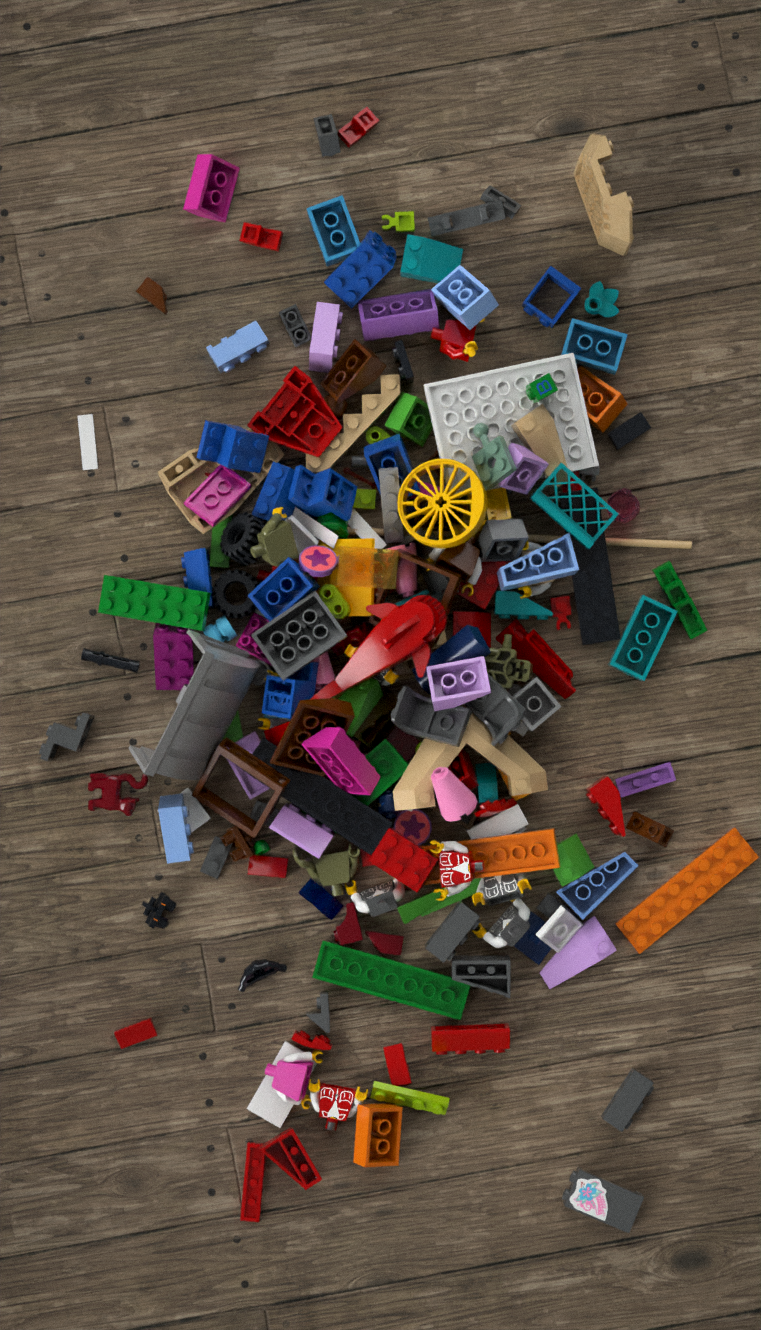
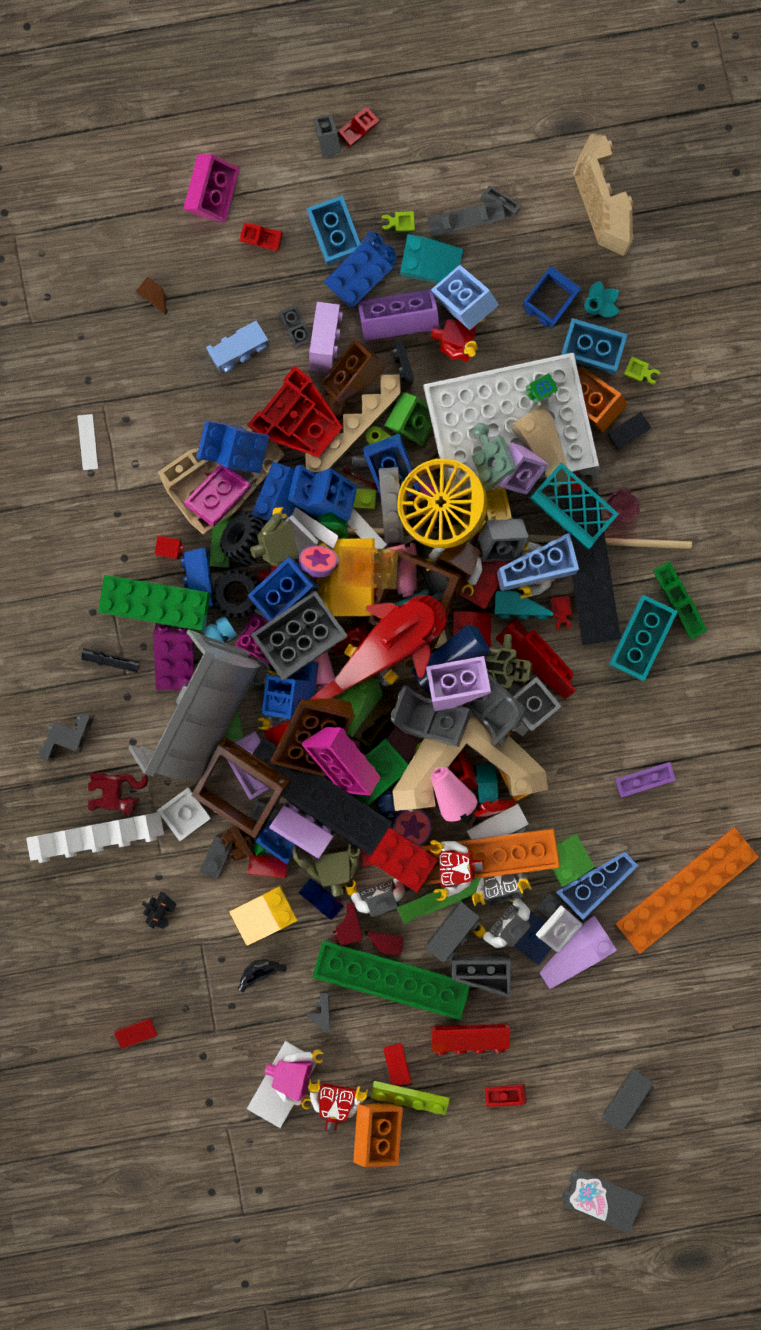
light blue wedge [158,793,194,864] -> none
red tile [240,1142,266,1222] -> none
red wedge [257,1127,322,1190] -> none
red slope [291,1030,332,1050] -> none
lime plate [319,584,351,619] -> none
red slope [586,776,626,837] -> none
reddish brown bracket [626,812,674,848] -> none
none -> white brick [26,812,164,863]
none -> red brick [154,536,184,560]
none -> yellow slope [229,885,298,946]
none -> blue hinge [256,820,295,864]
none -> red slope [484,1084,527,1107]
none -> lime plate [624,357,660,385]

